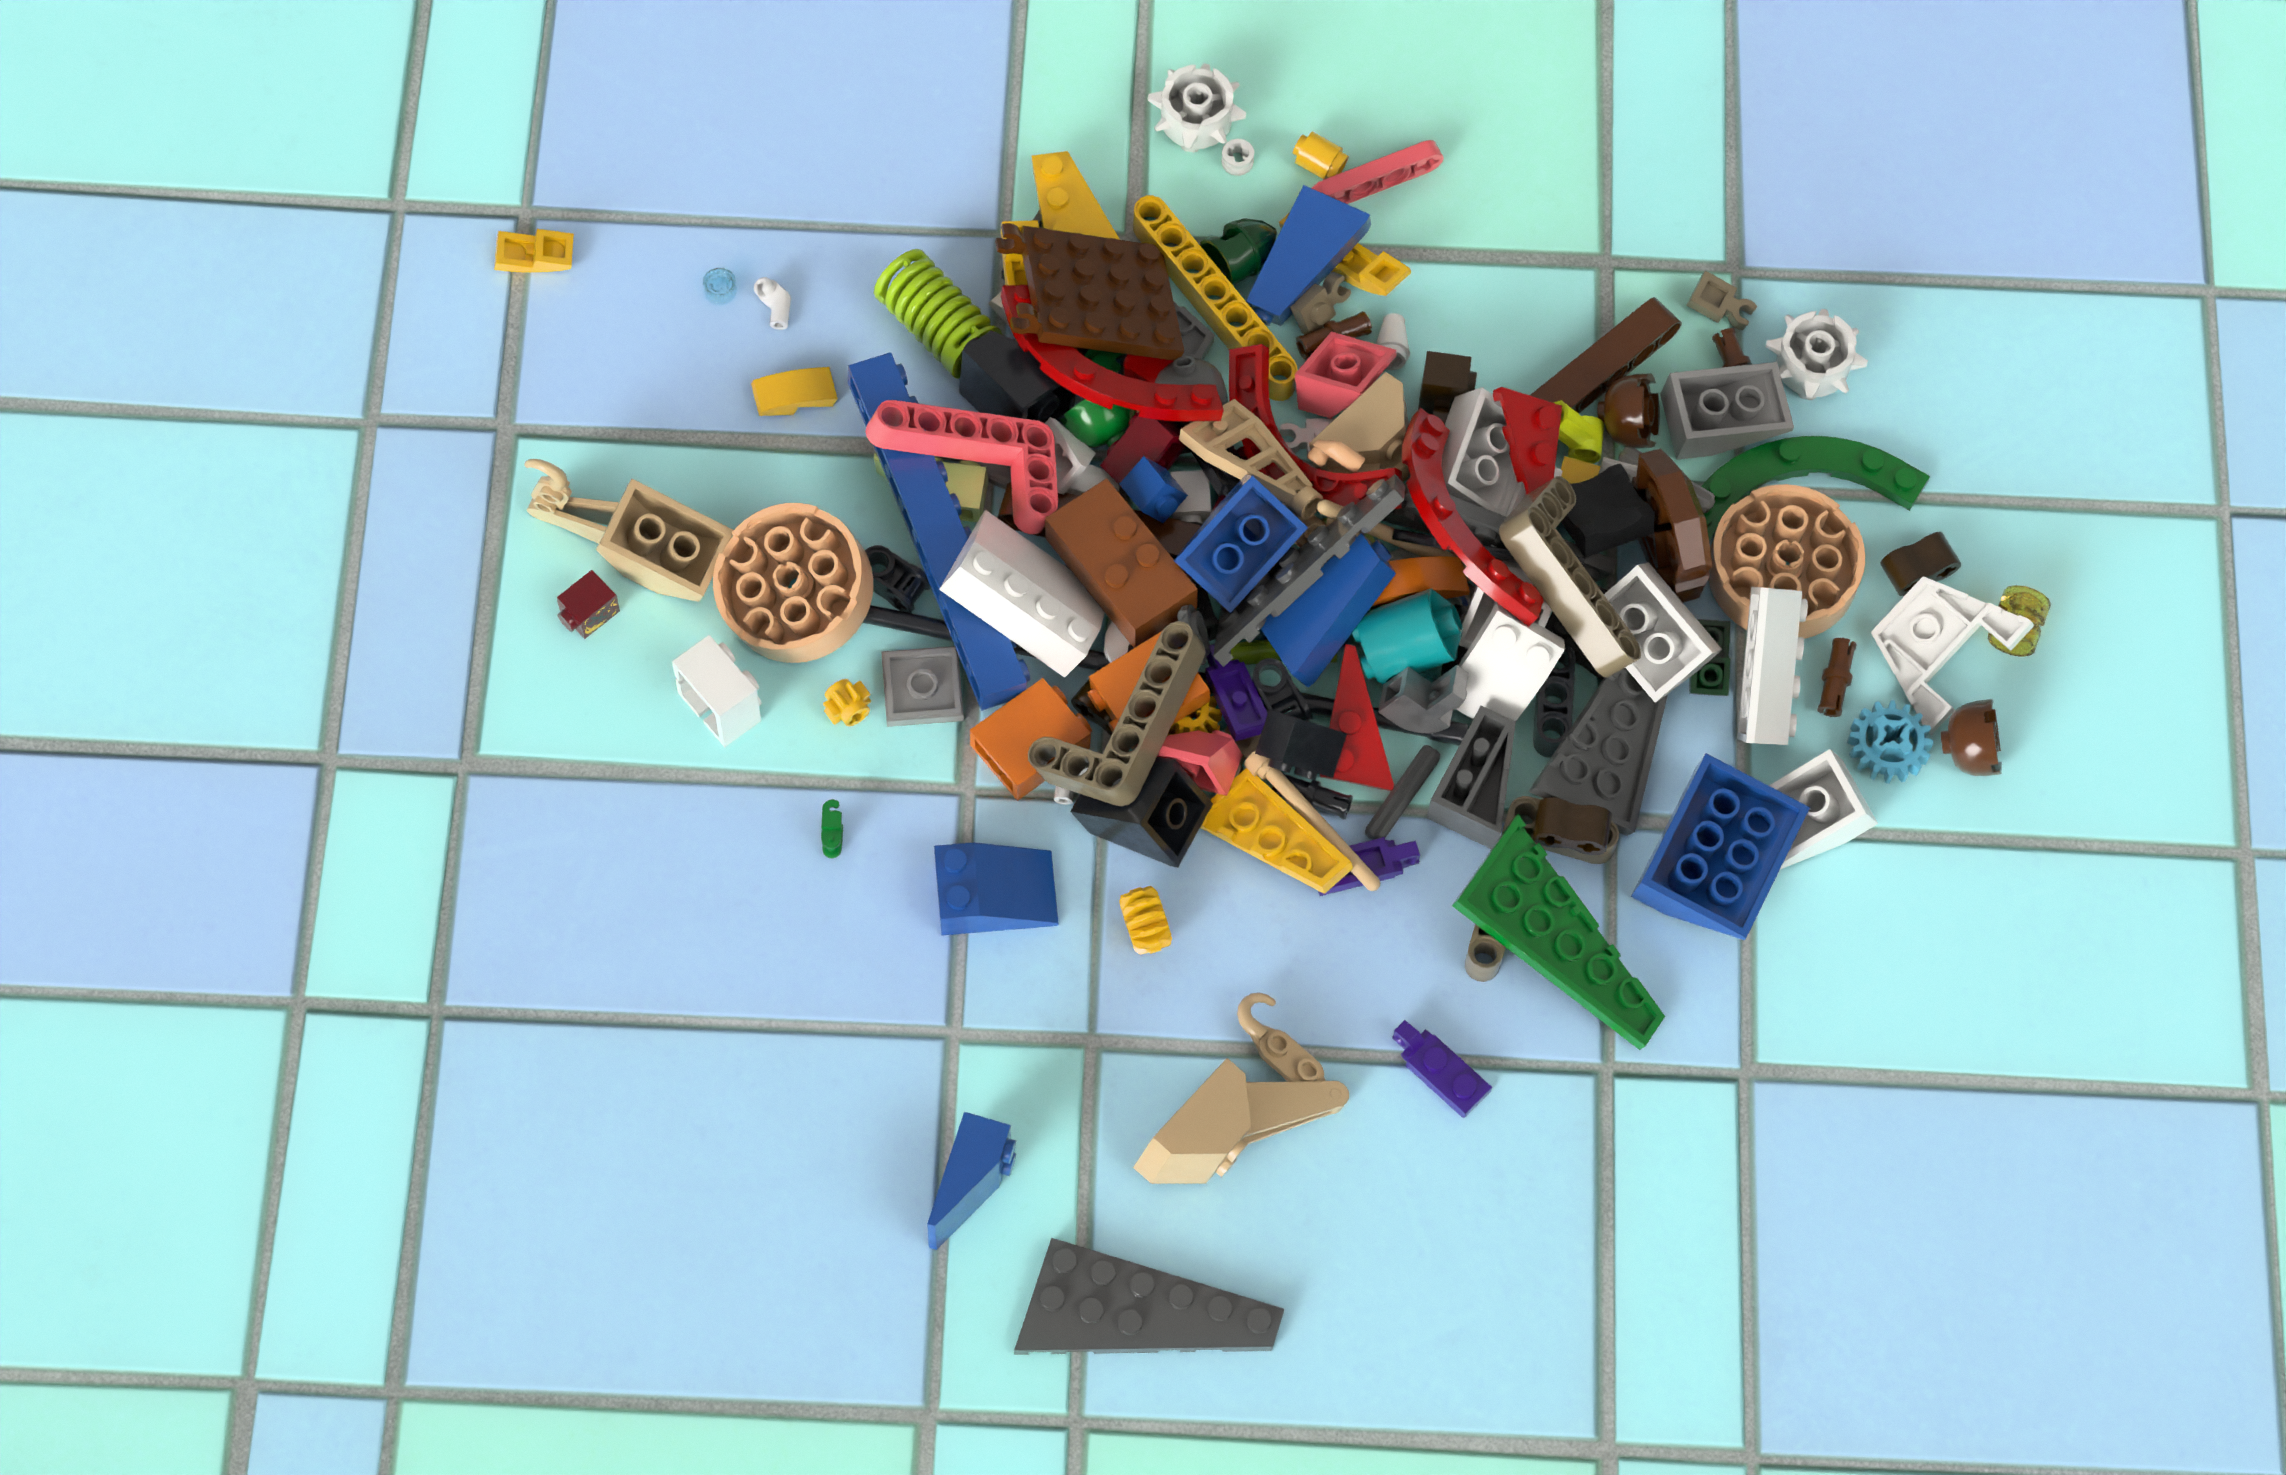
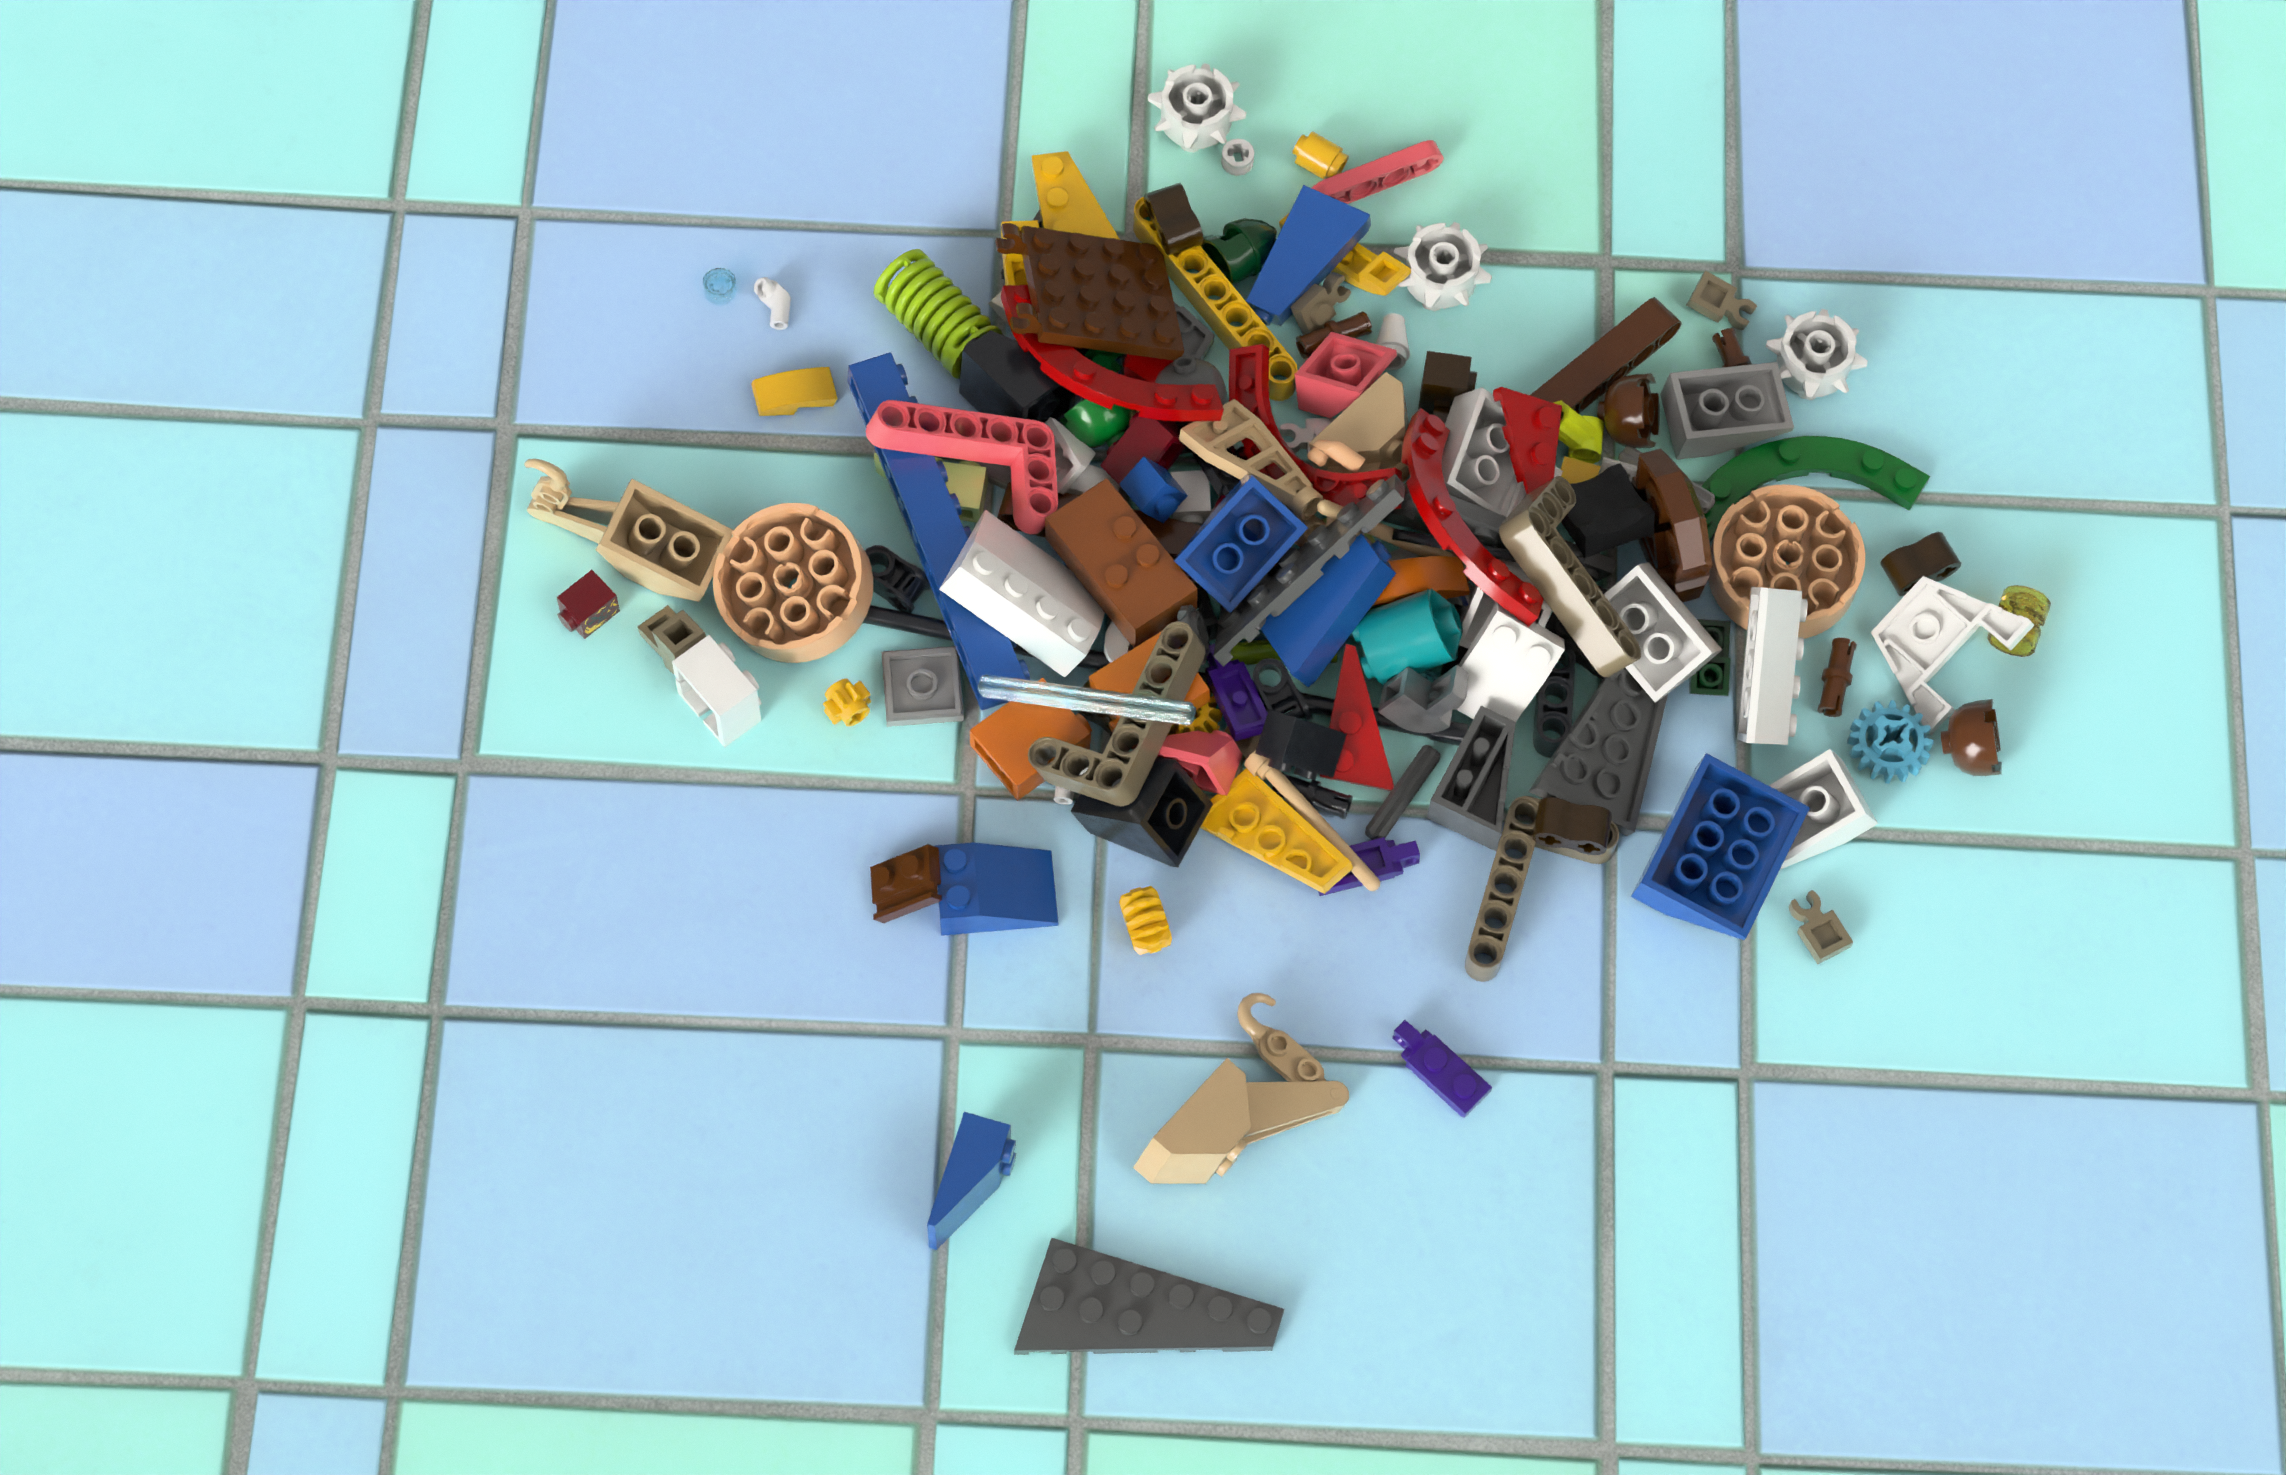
yellow slope [494,229,574,272] -> none
green piece [821,799,843,859] -> none
green wing [1452,814,1665,1050] -> none
none -> dark tan brick [637,605,706,674]
none -> reddish brown plate [870,844,942,923]
none -> clear light blue axle [978,674,1196,725]
none -> dark brown axle [1144,183,1204,256]
none -> white brick [1393,222,1492,311]
none -> dark tan plate [1789,890,1853,964]

